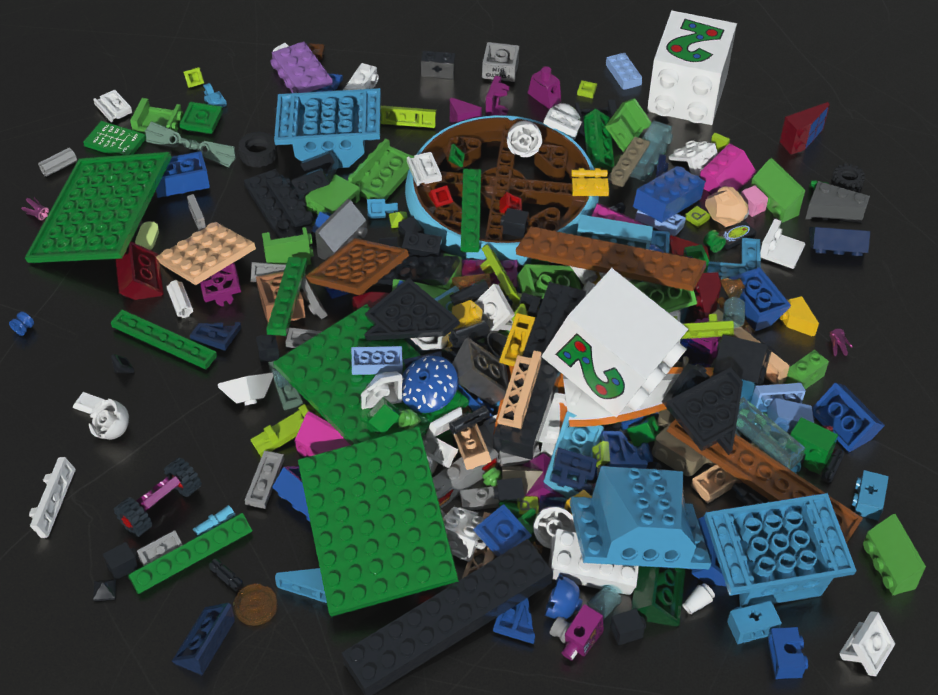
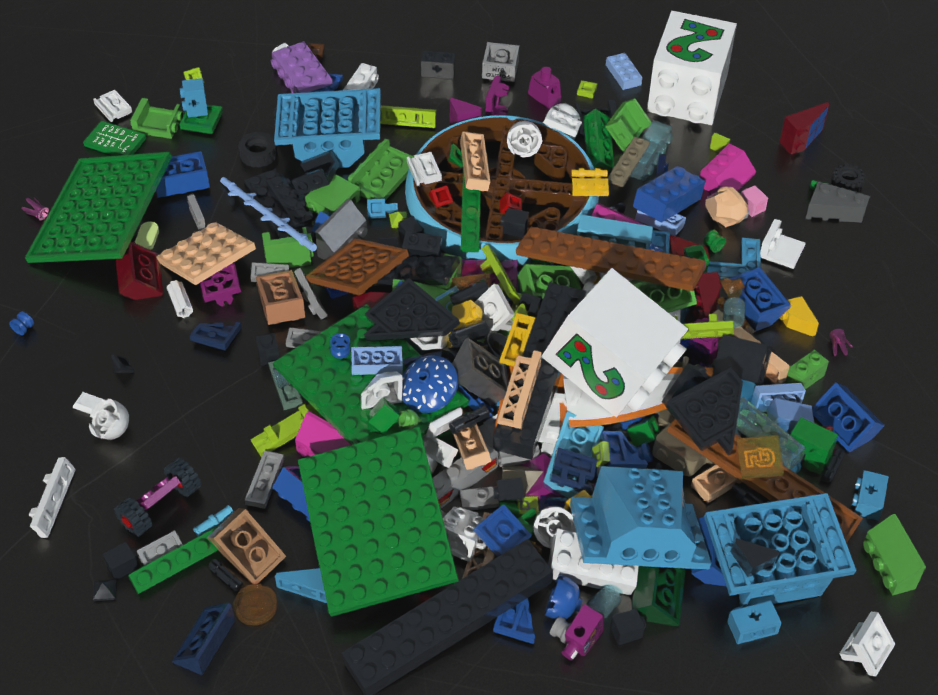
light grey axle [38,147,77,177] -> none
green plate [111,310,217,369] -> none
sand green piece [145,121,236,167] -> none
dark azure plate [203,83,227,108] -> none
white slope [218,373,273,406] -> none
green plate [266,257,307,336] -> none
bright green plate [482,467,502,487] -> none
white bracket [668,140,718,176] -> none
white cone [683,583,715,614] -> none
lime tile [685,206,710,228] -> none
tile [719,221,756,250] -> none
bright green slope [750,158,805,223] -> none
blue brick [768,627,808,679] -> none
dark blue slope [809,227,870,256] -> none
none -> dark azure brick [180,78,208,117]
none -> medium nougat slope [207,508,286,586]
none -> light blue plant [220,177,317,251]
none -> blue wheel [330,333,350,359]
none -> light nougat piece [460,132,490,191]
none -> black slope [730,538,779,577]
none -> clear yellow tile [736,435,784,479]

